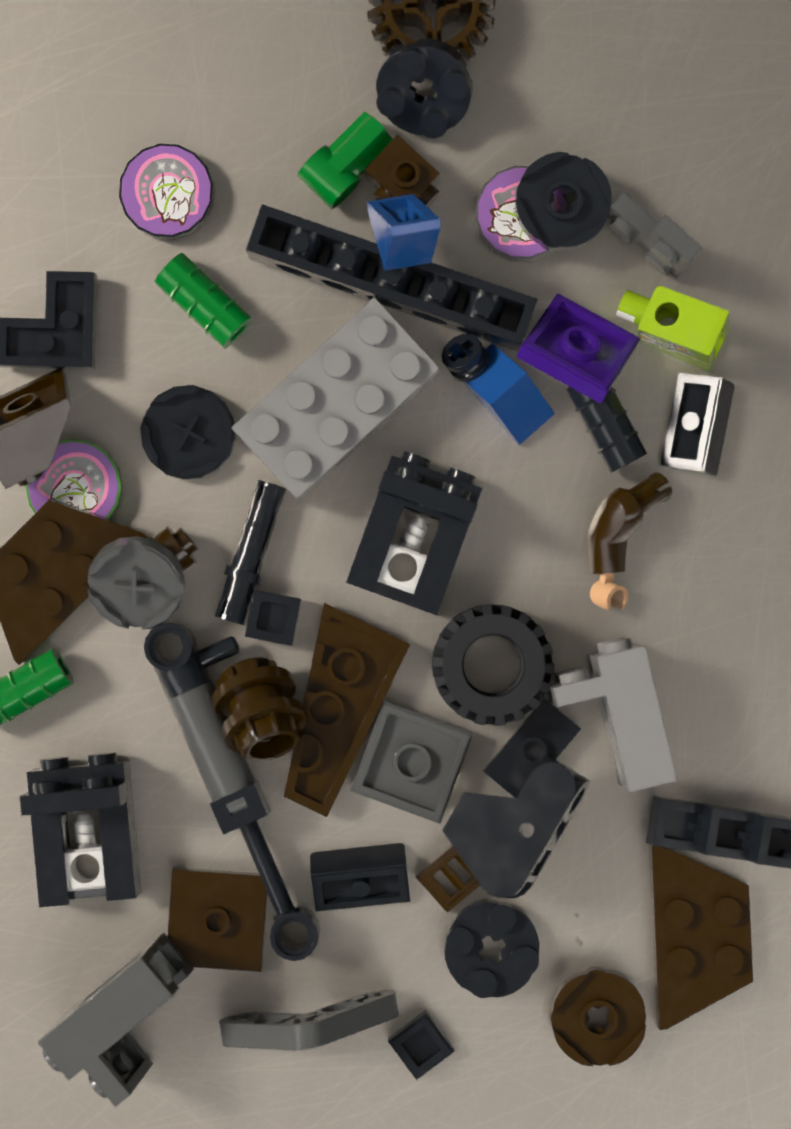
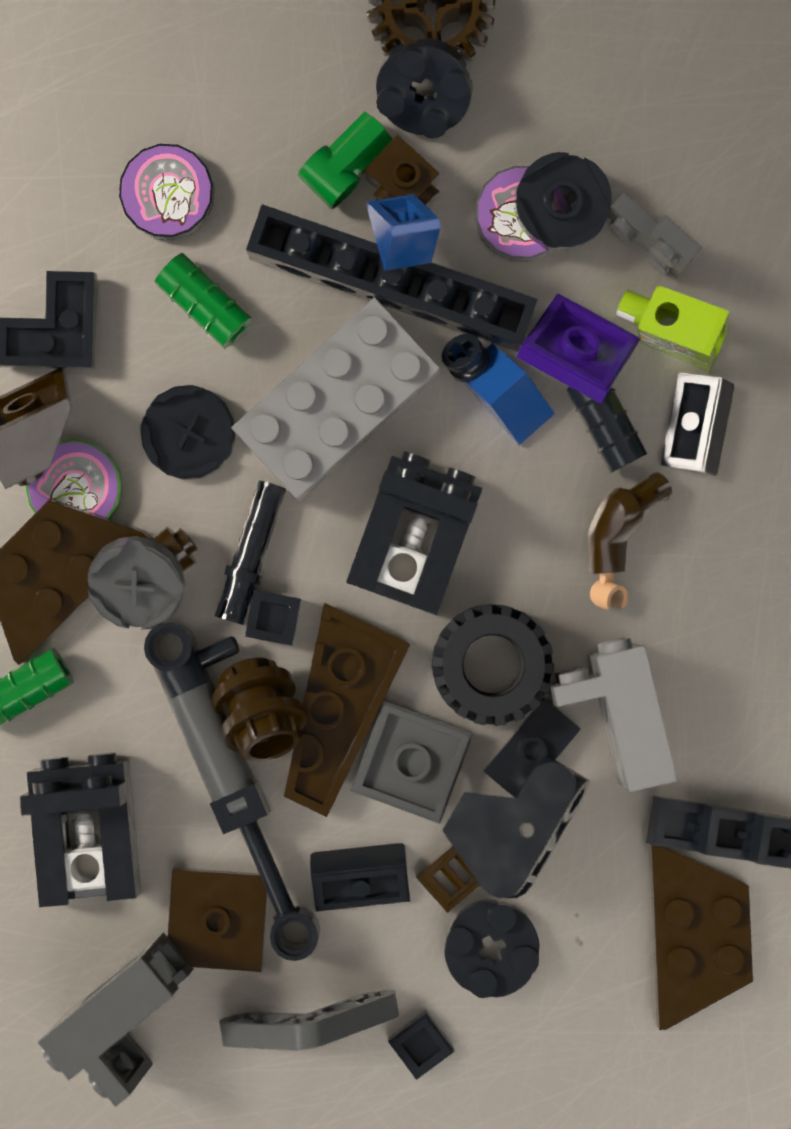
dark brown plate [549,966,646,1067] -> none

